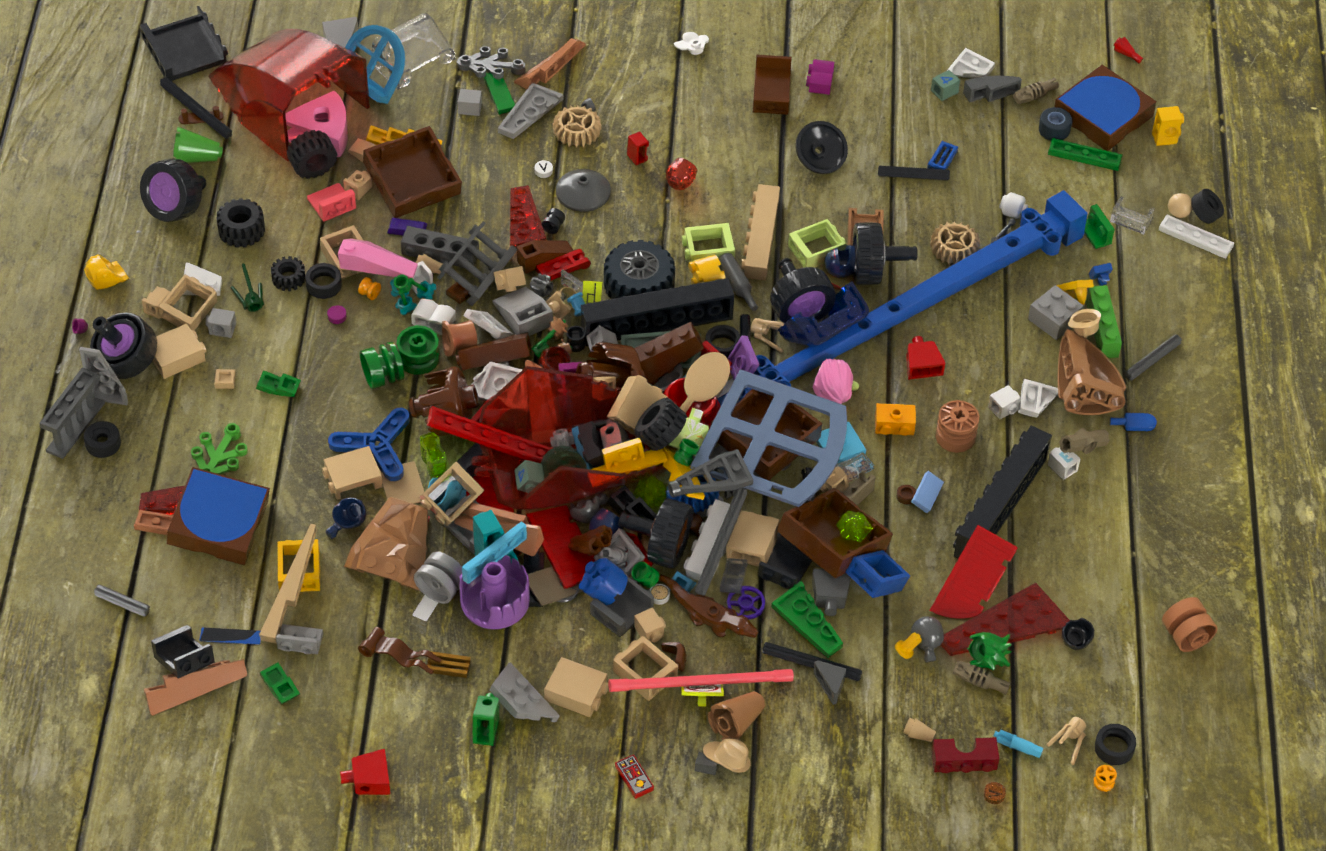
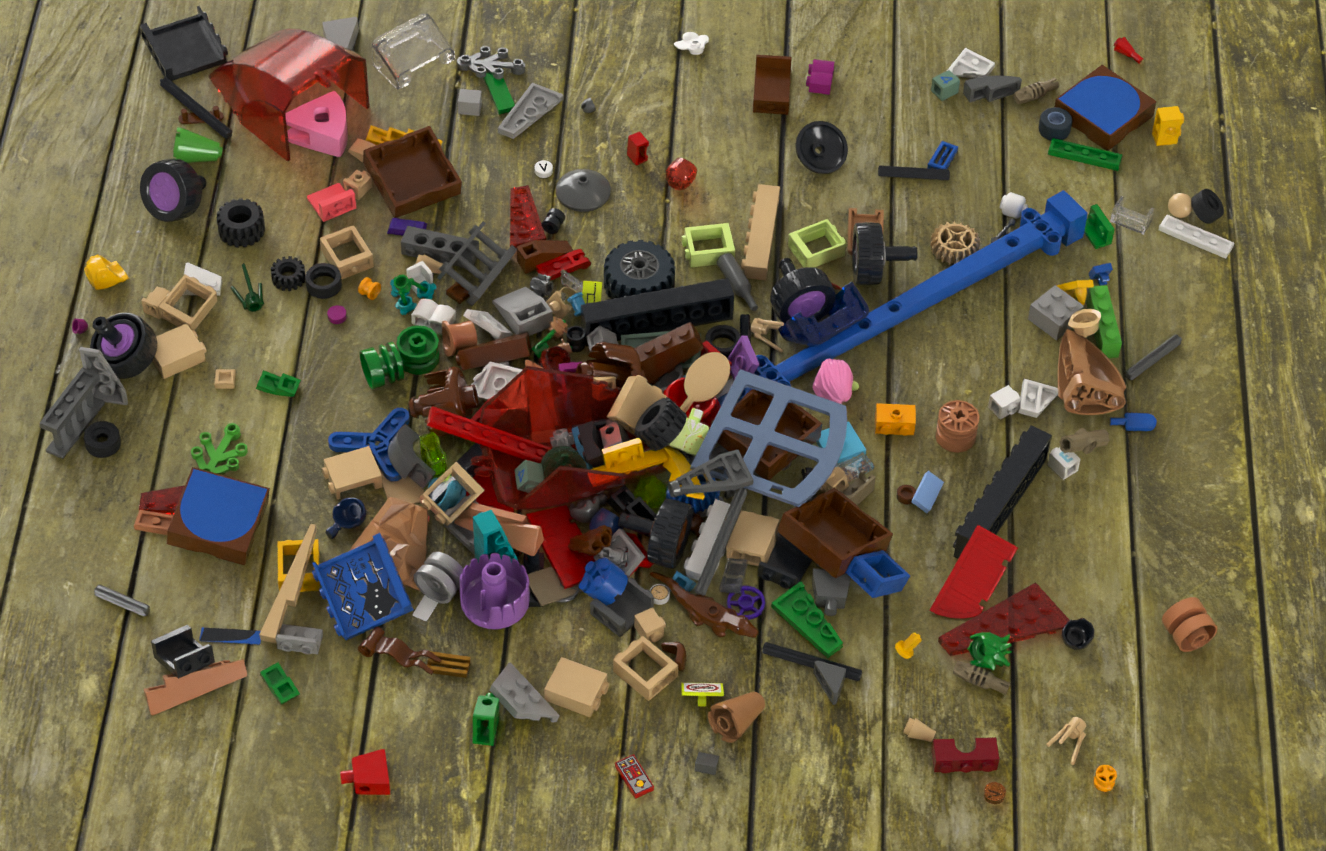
light grey brick [206,308,236,338] -> none
black tyre [287,130,337,179] -> none
dark azure window [329,25,405,104] -> none
bright pink wedge [338,239,418,279] -> none
medium azure tile [462,521,527,584] -> none
tan brick [494,266,526,292] -> none
nougat wedge [514,38,586,89] -> none
tan gear [553,105,601,148] -> none
coral piece [608,669,794,692] -> none
green wheel [631,561,659,588] -> none
green wheel [673,438,700,466] -> none
yellow brick [688,255,726,285] -> none
tan piece [703,738,751,773] -> none
dark blue helmet [825,245,855,278] -> none
clear neon green brick [836,511,873,542] -> none
red torso [906,336,945,380] -> none
dark grey hair [911,616,944,663] -> none
medium azure piece [993,730,1044,759] -> none
black tyre [1094,724,1136,765] -> none
none -> blue panel [312,533,414,640]
none -> dark grey arch [388,424,436,489]

